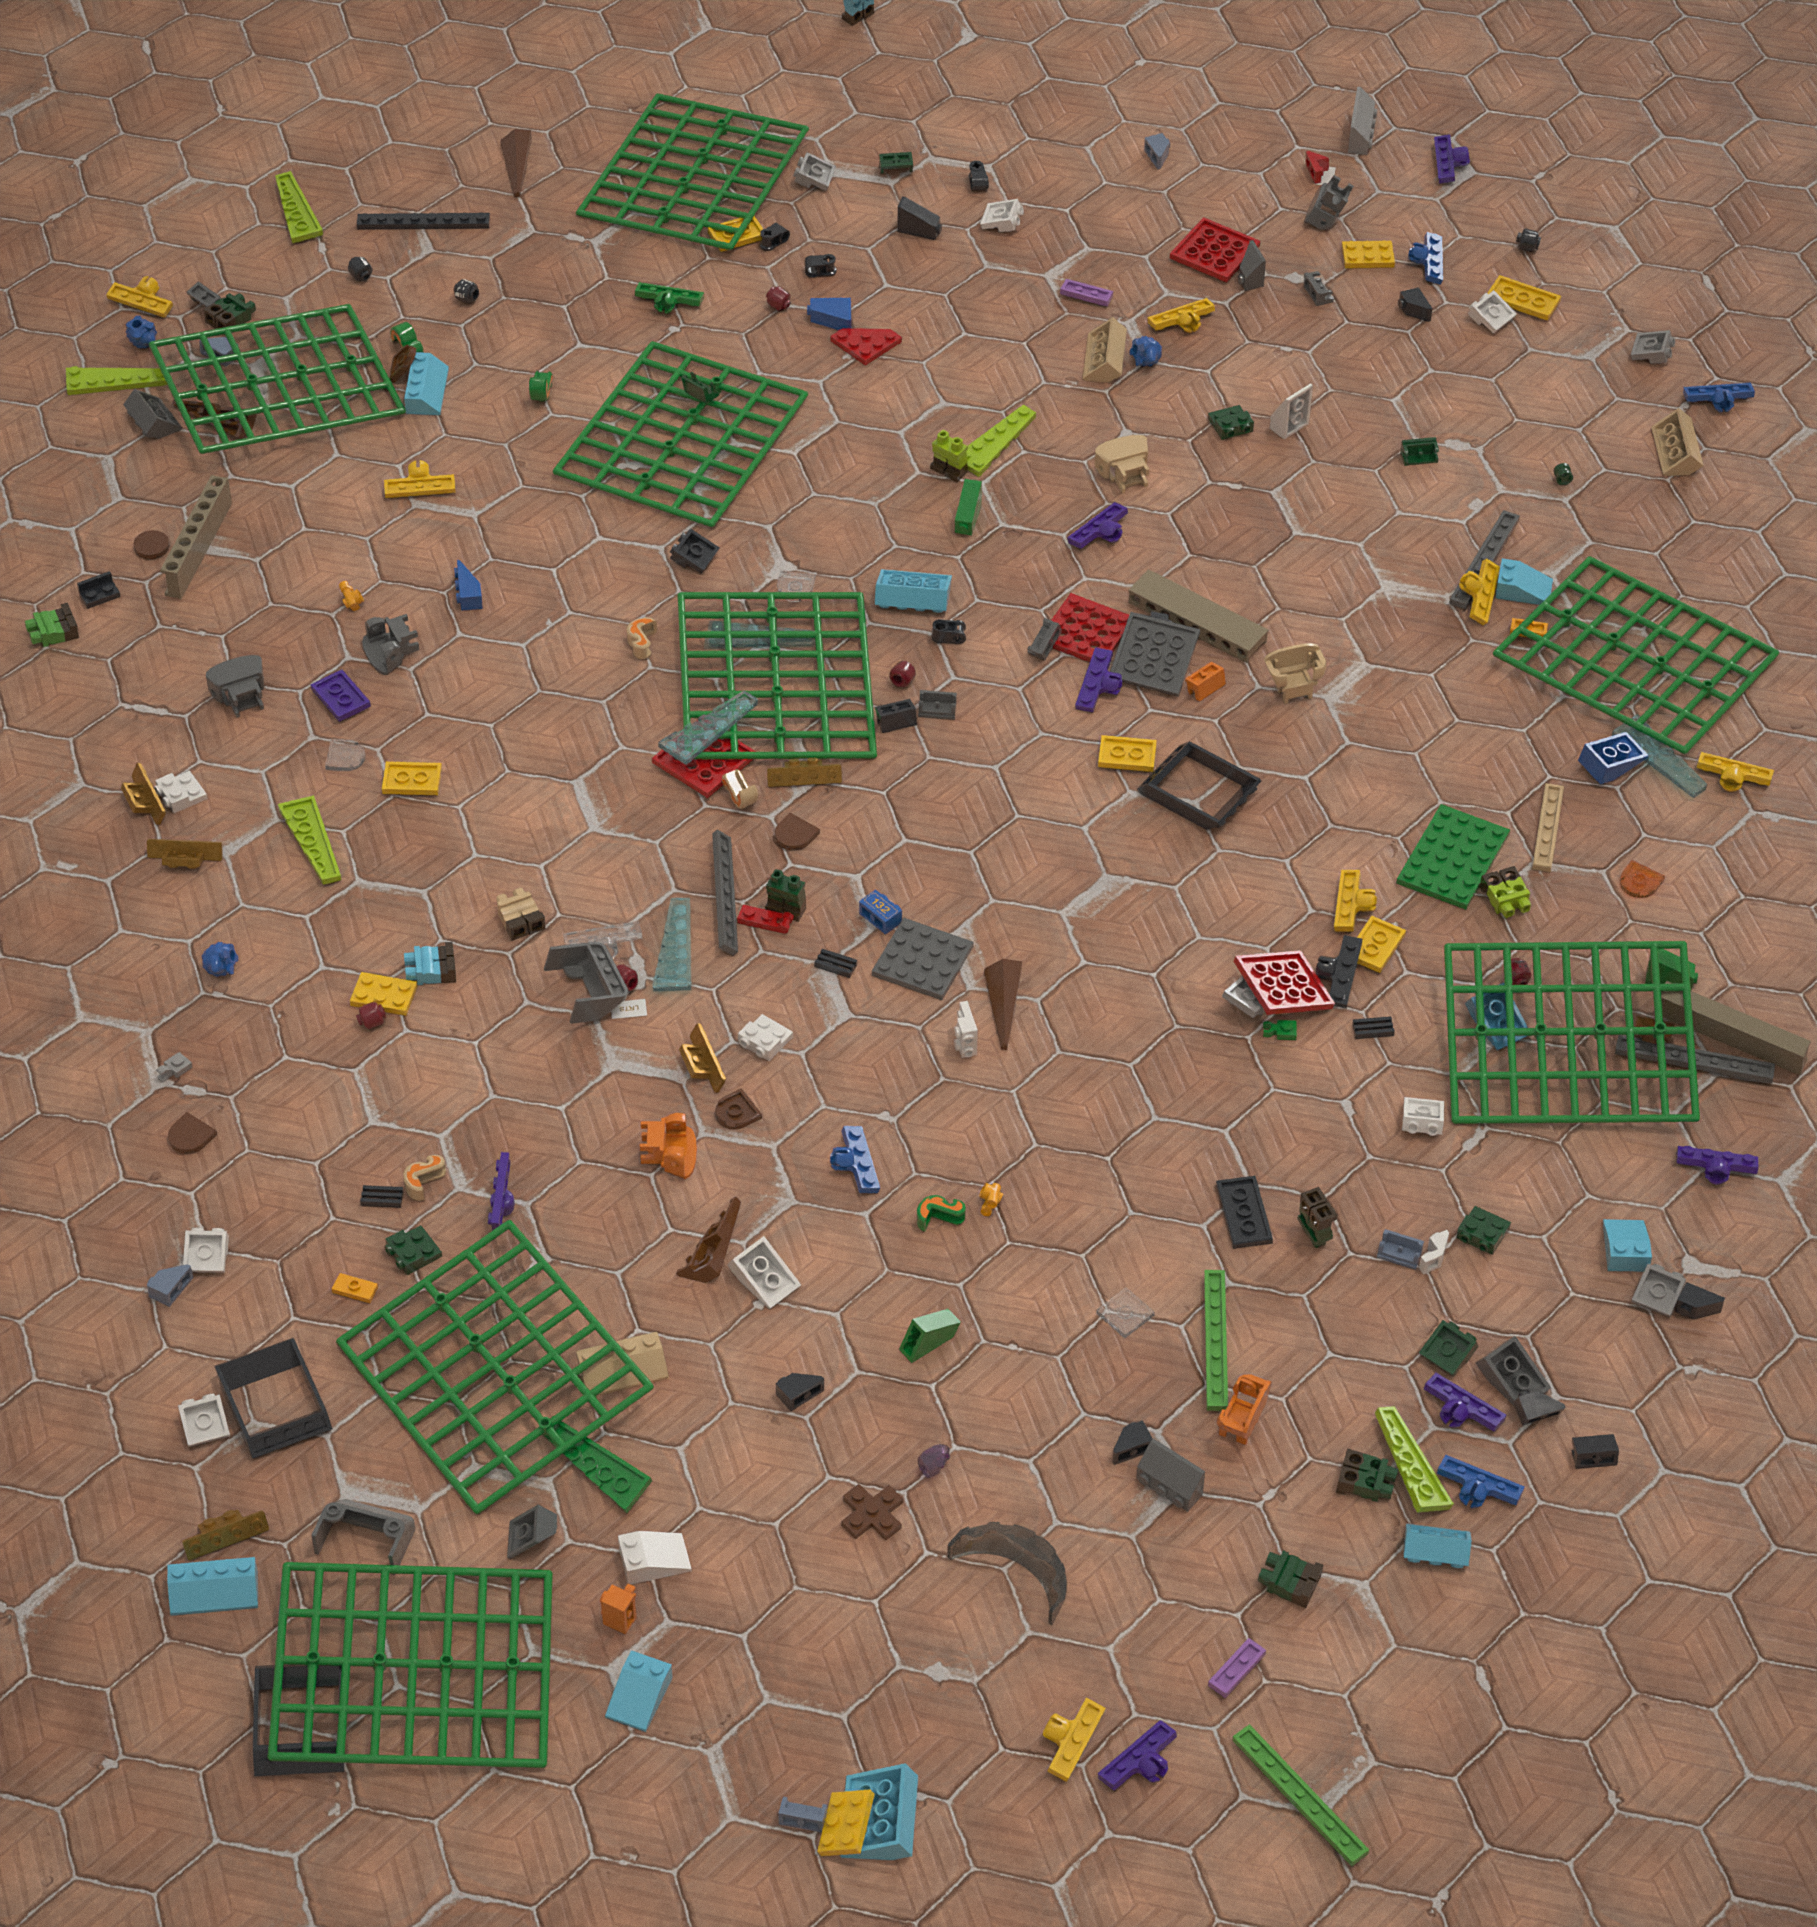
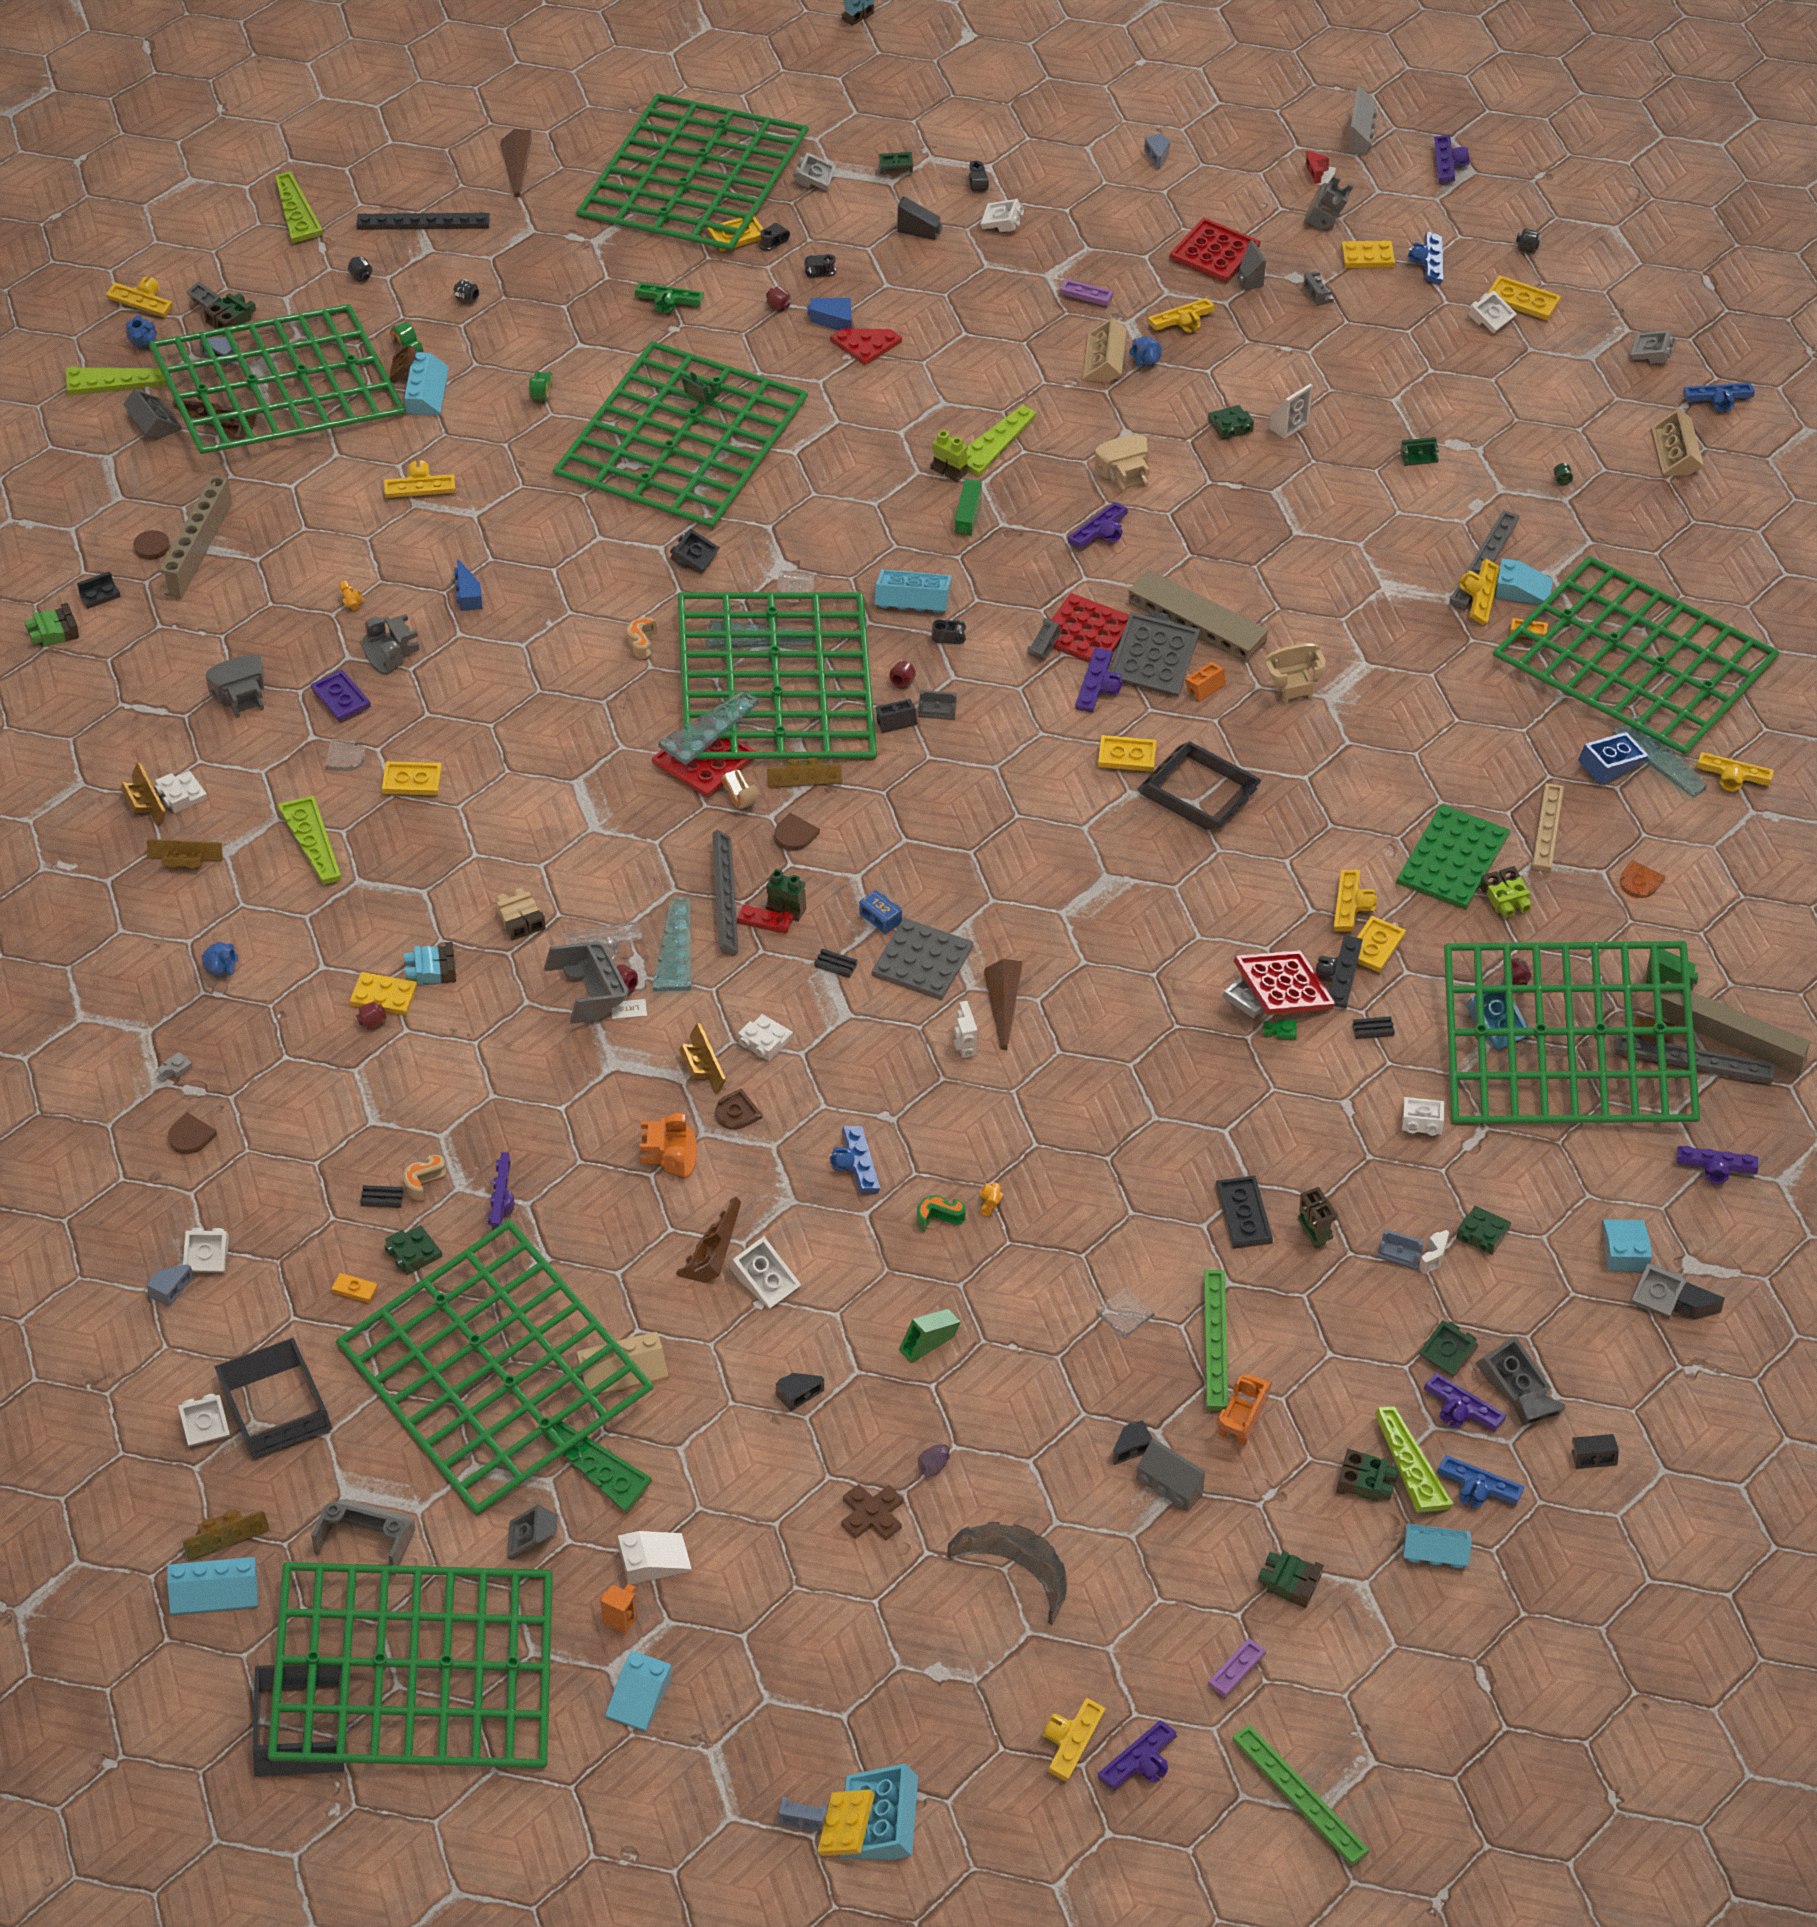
black slope [1398,287,1433,322] -> none

